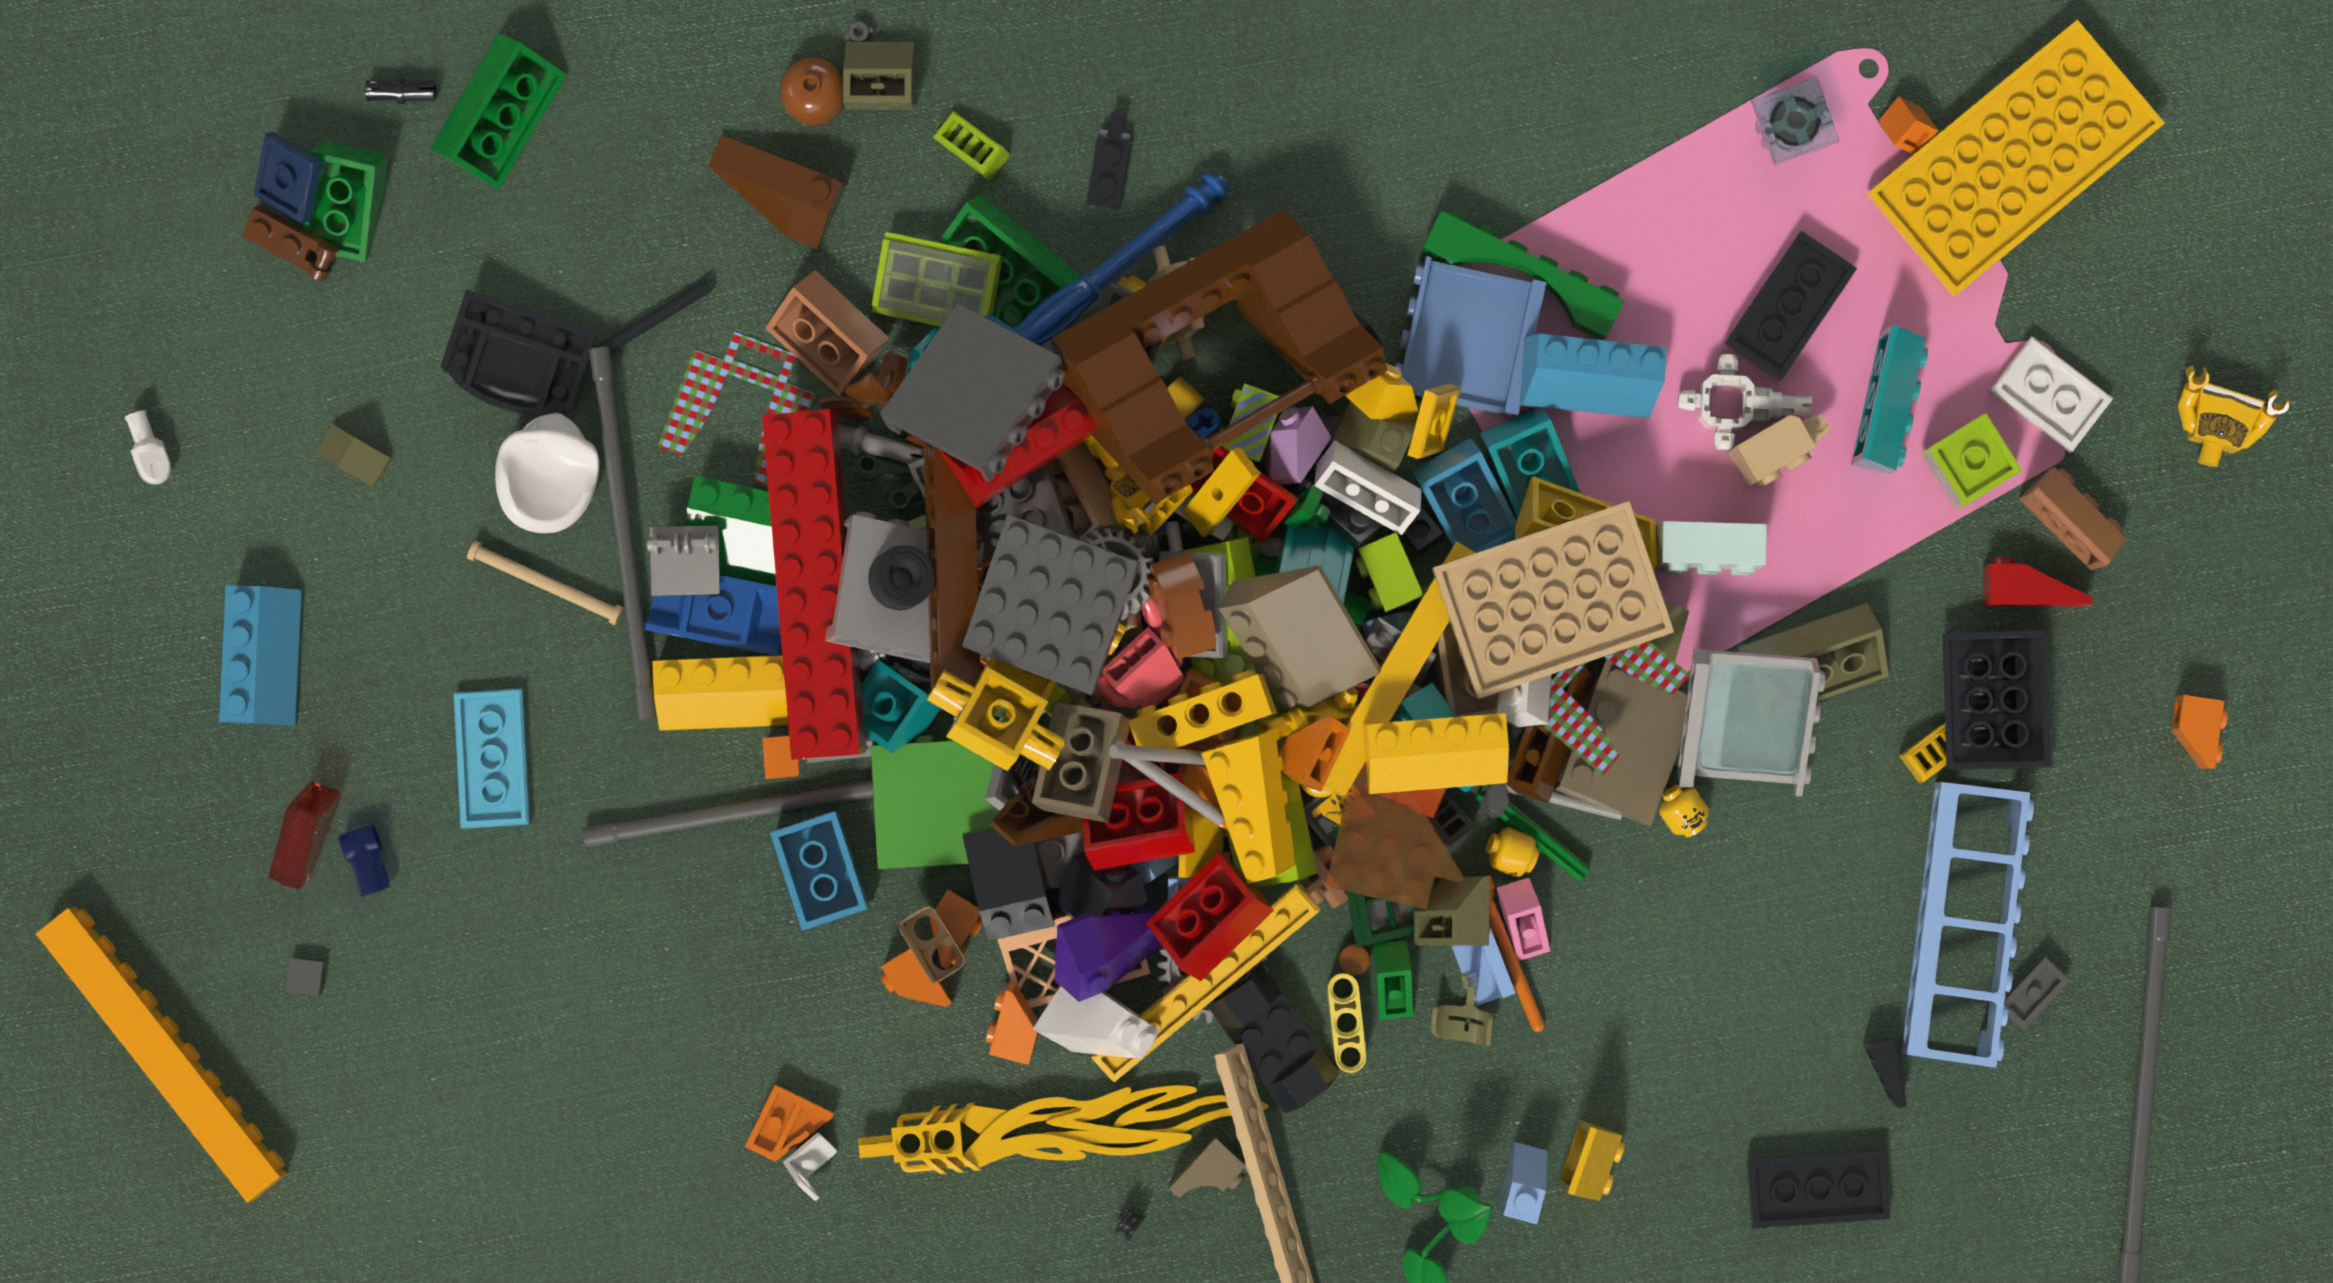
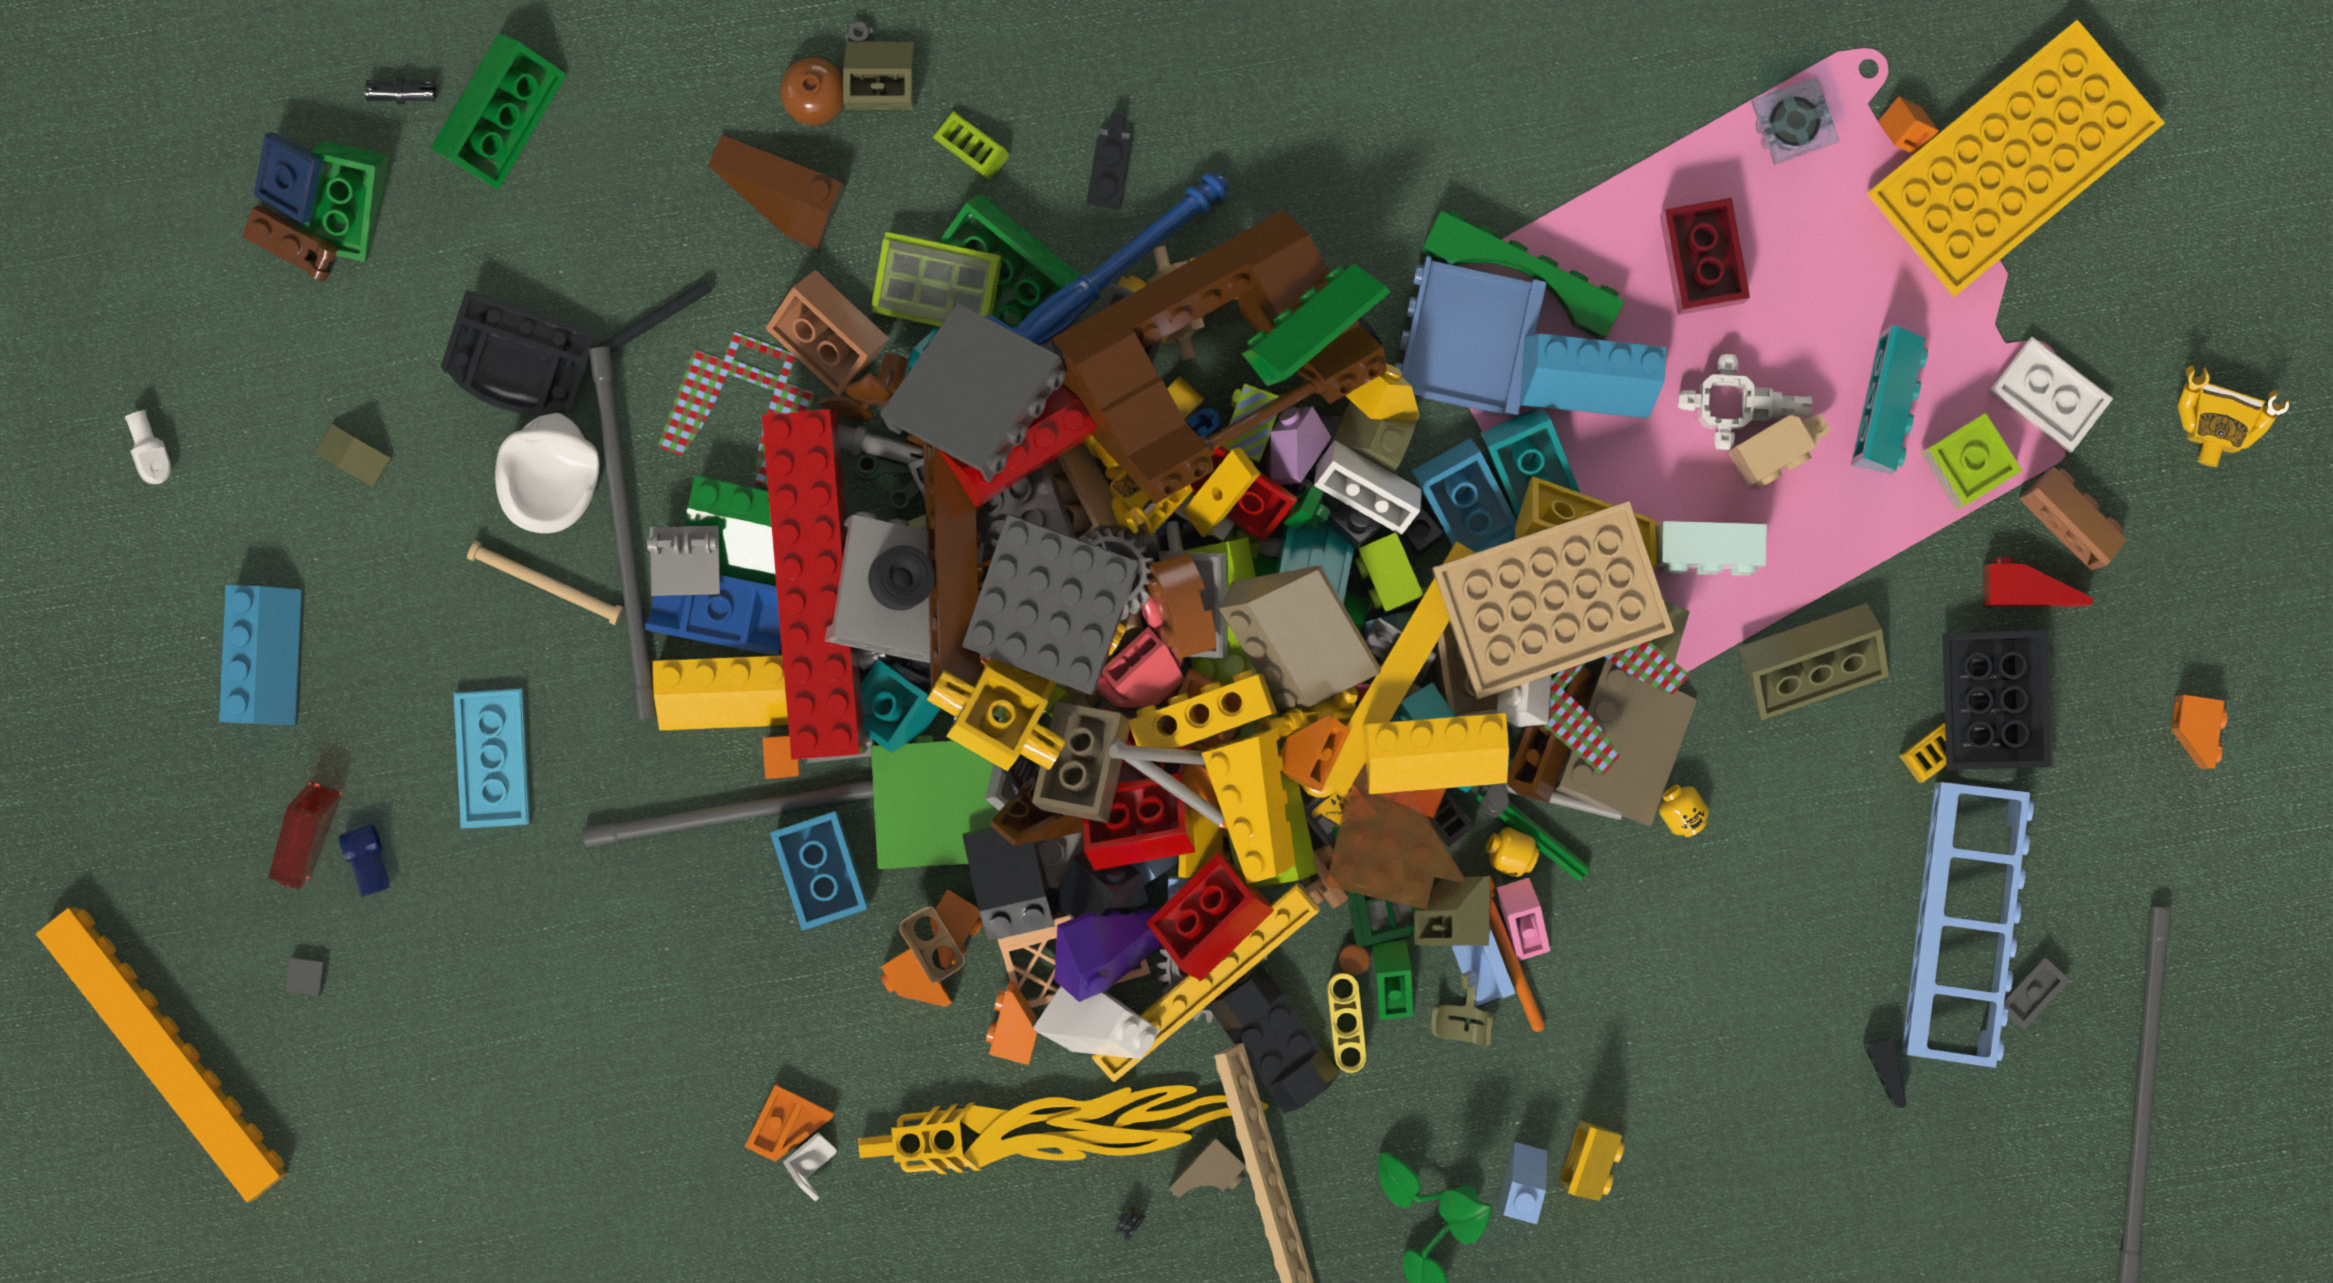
yellow tile [1408,383,1460,459] -> none
clear light blue panel [1677,649,1825,796] -> none
black plate [1724,231,1857,381] -> none
black plate [1746,1149,1890,1229] -> none
none -> green slope [1242,264,1390,386]
none -> dark red brick [1660,198,1750,315]

